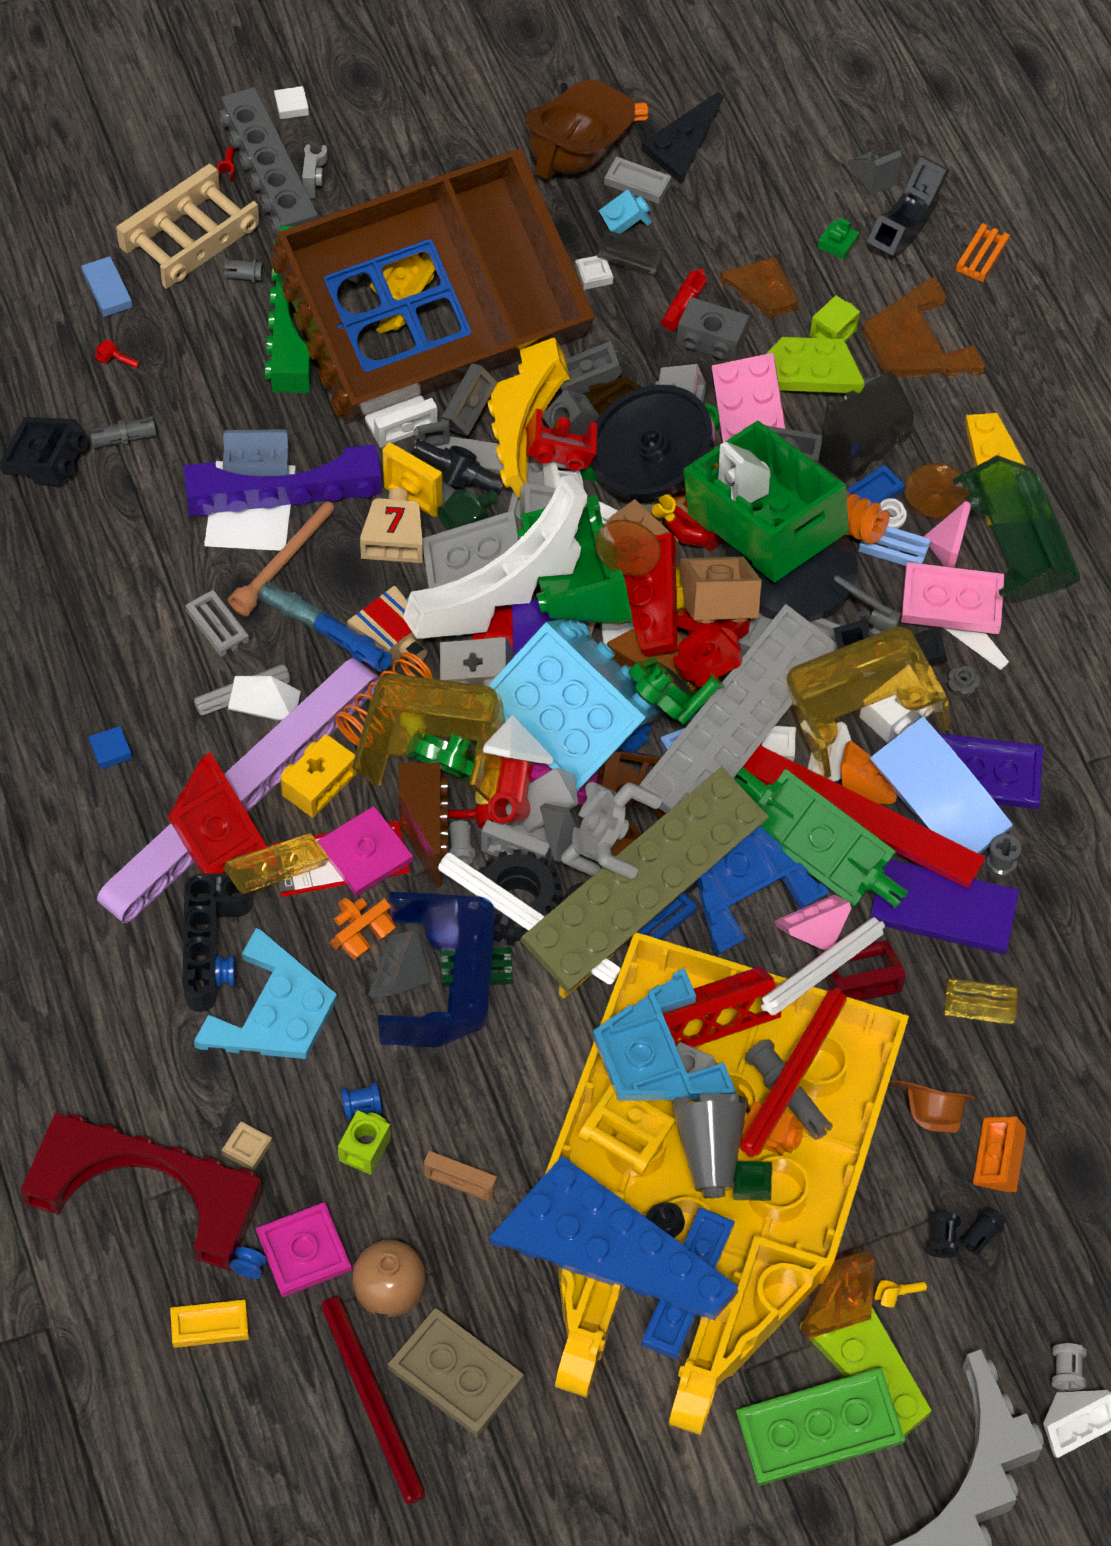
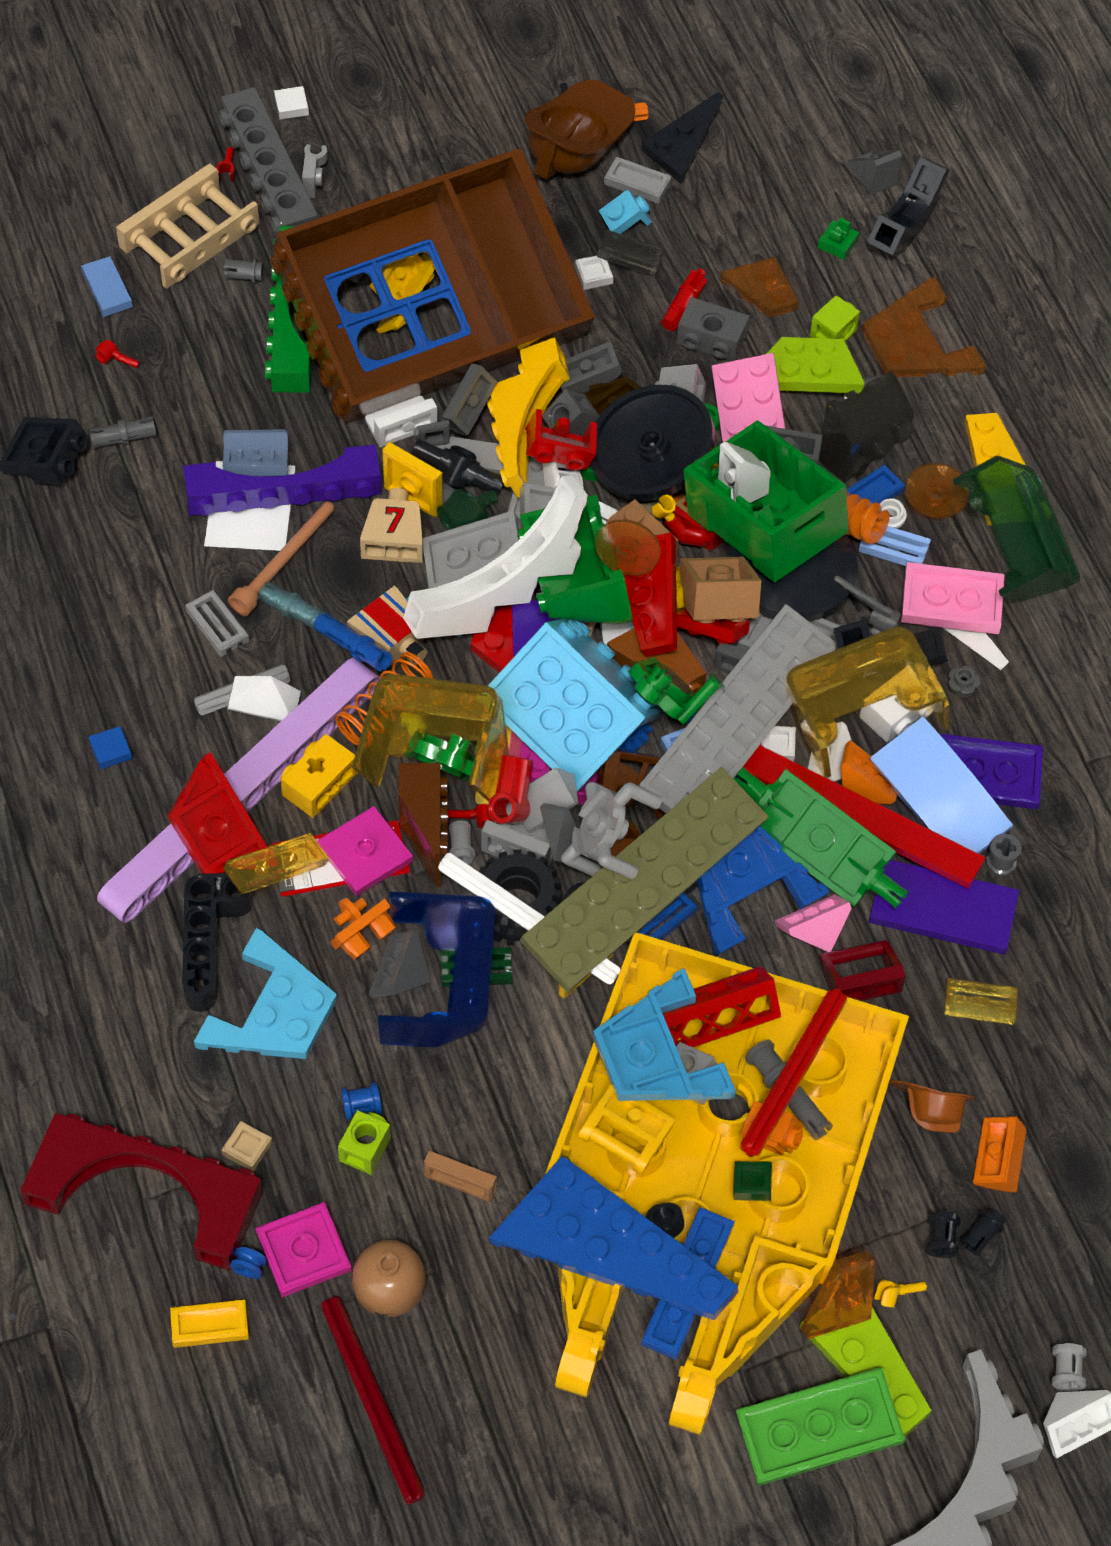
blue bush [215,955,235,987] -> none
dark tan plate [388,1308,524,1437] -> none
light grey brick [440,637,513,694] -> none
white slope [483,715,553,765] -> none
dark grey cone [672,1094,747,1199] -> none
red plate [673,627,743,687] -> none
white axle [761,917,885,1015] -> none
bright pink slope [924,501,972,568] -> none
orange tile [956,223,1010,282] -> none

